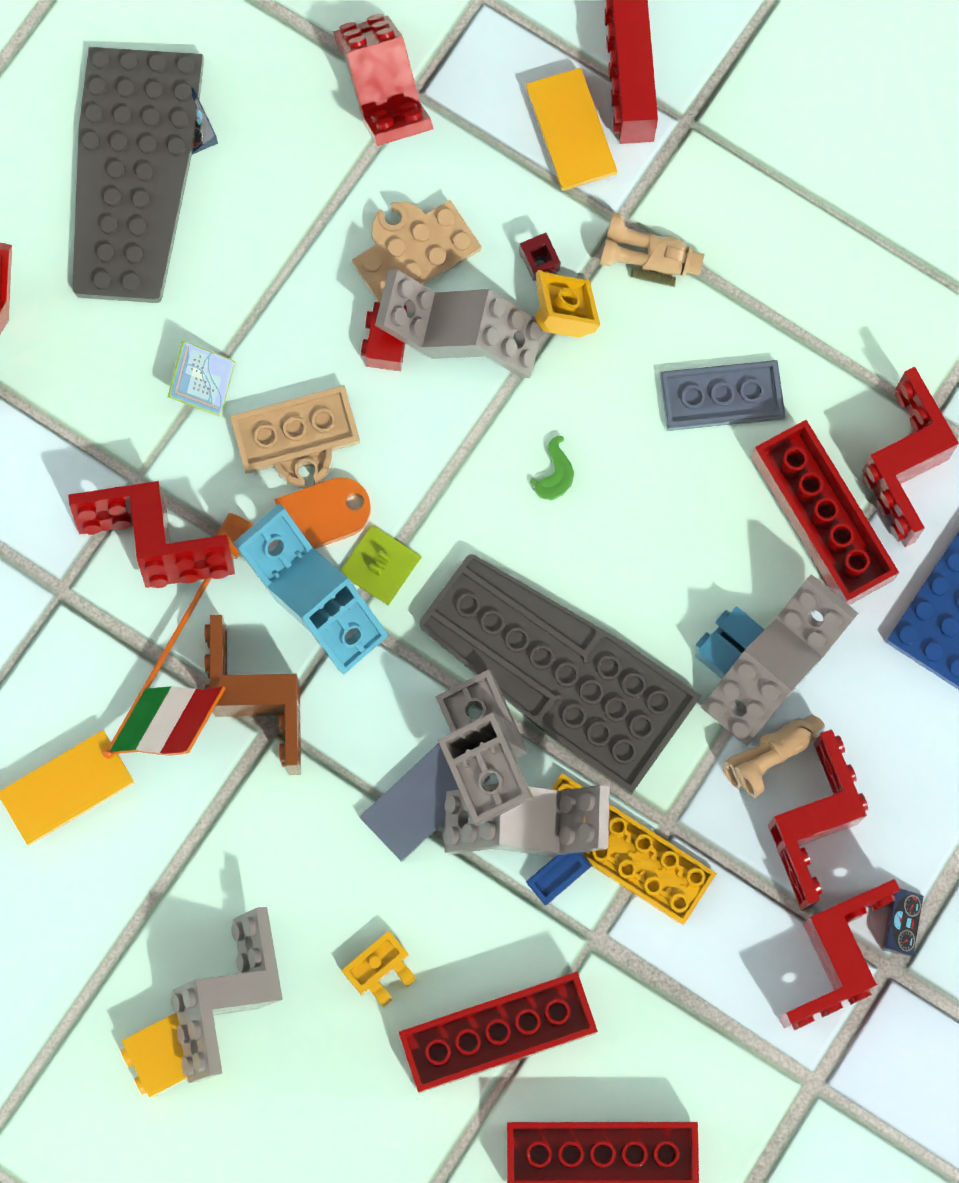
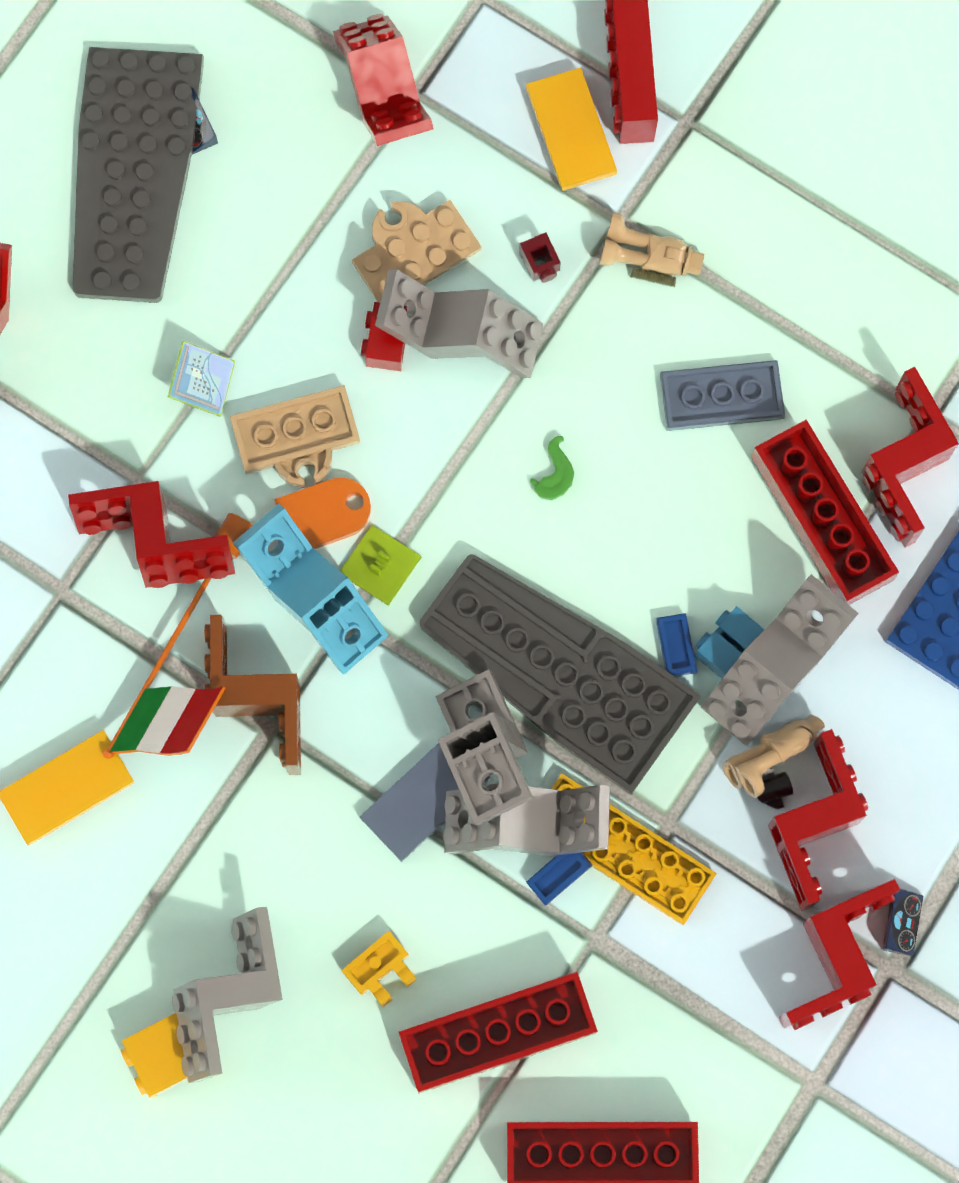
yellow slope [535,270,601,338] -> none
none -> blue tile [656,613,697,677]
none -> black piece [757,767,794,810]

